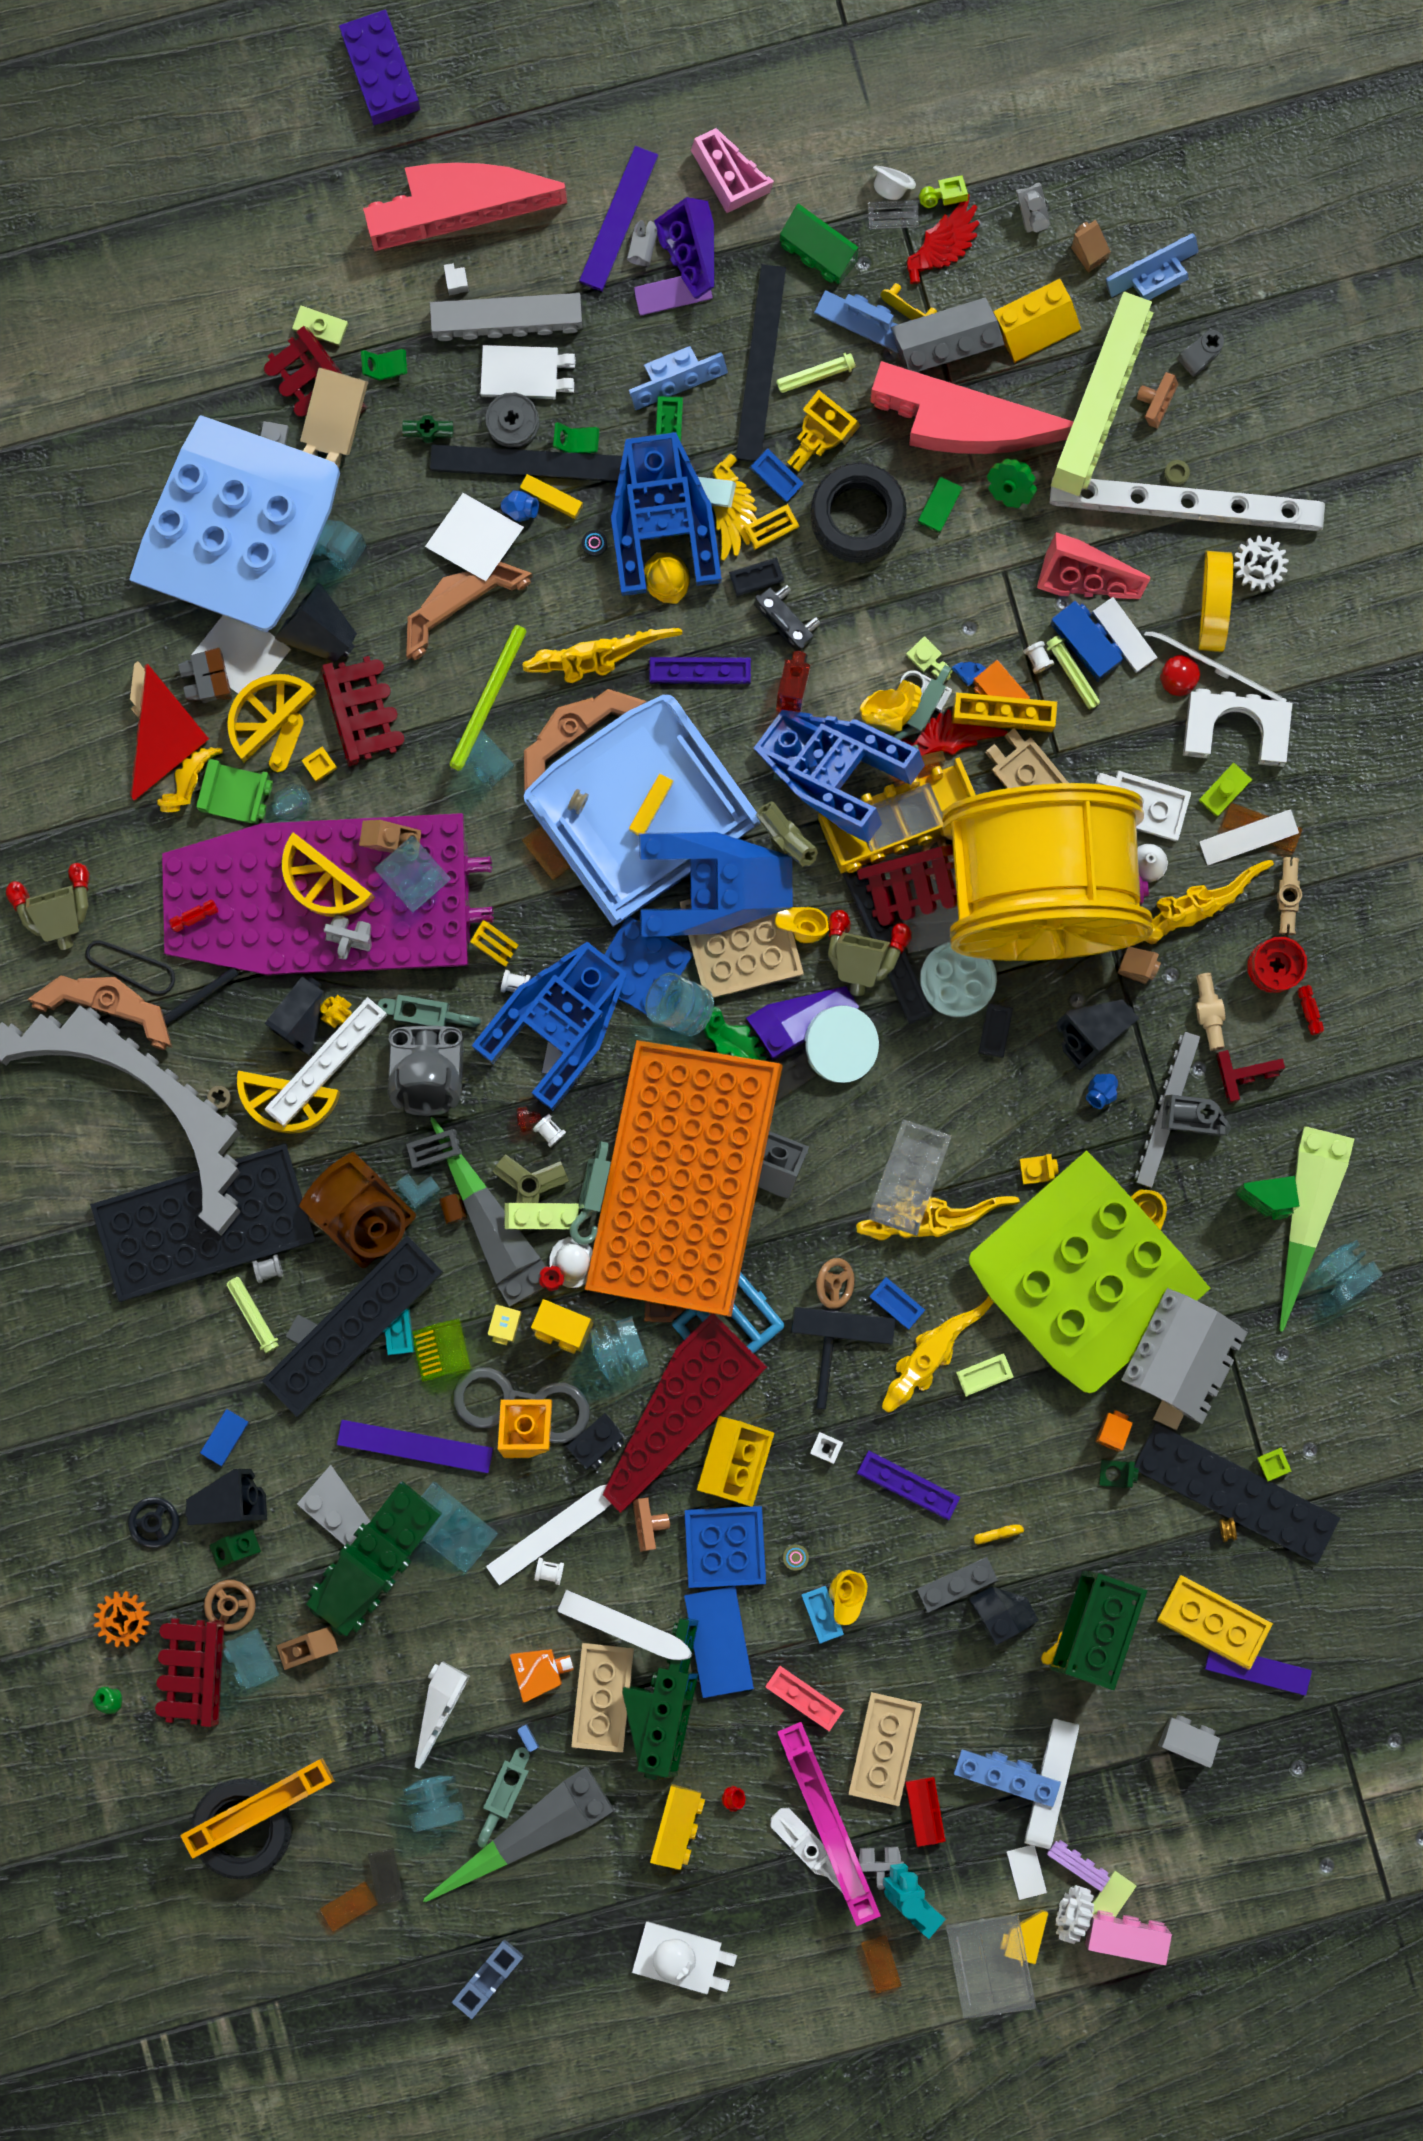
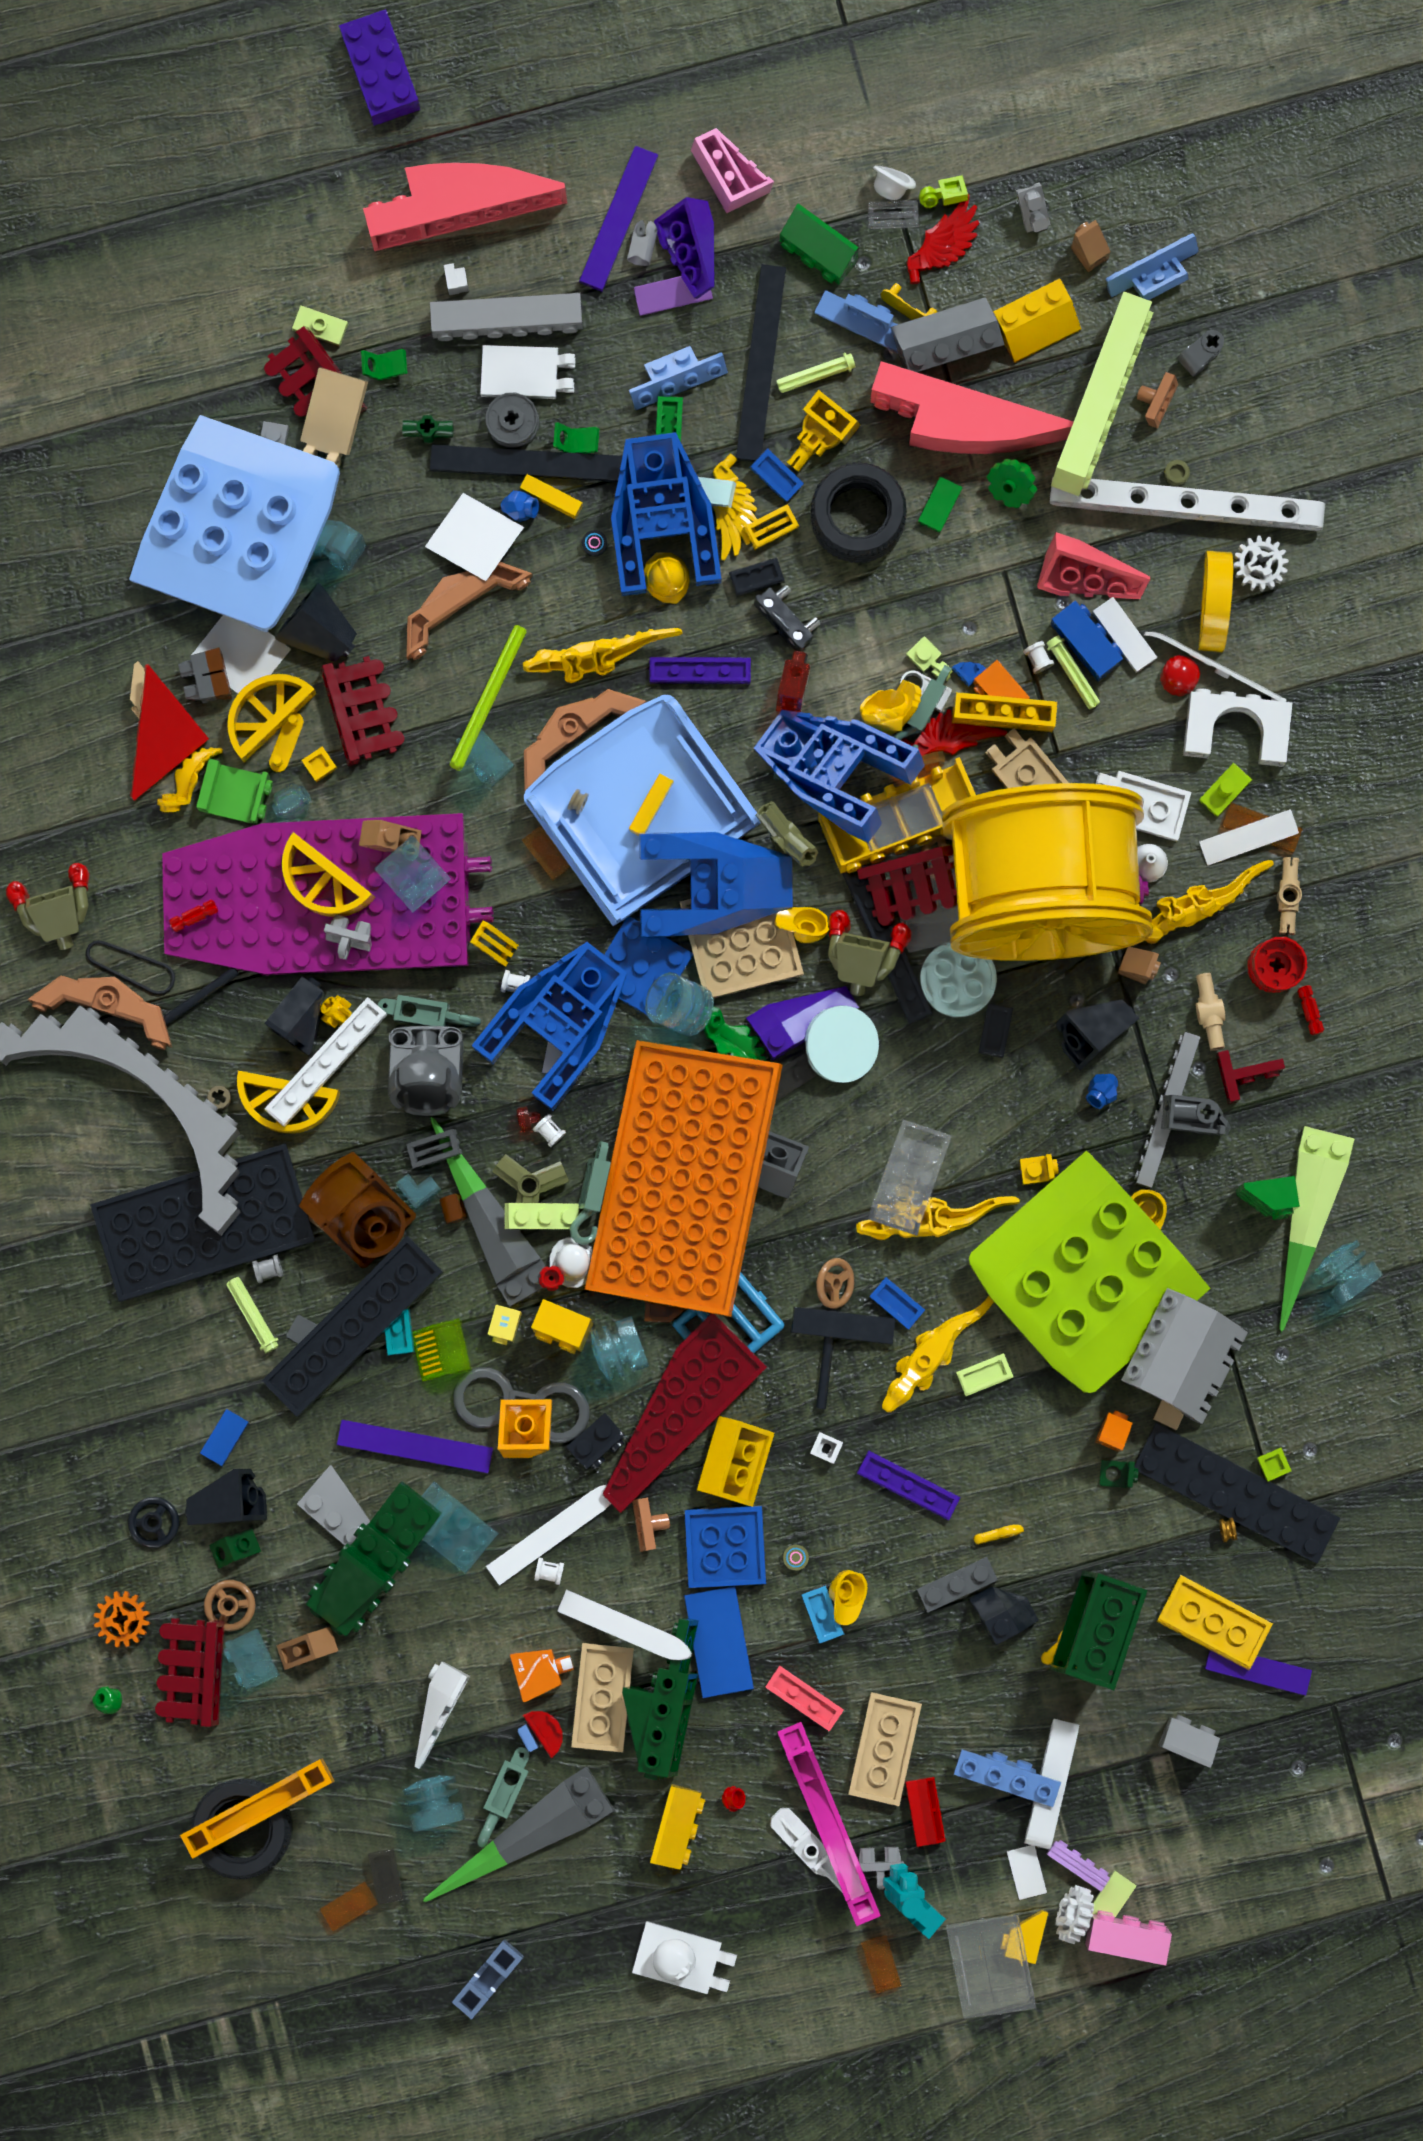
none -> red plate [523,1711,563,1758]

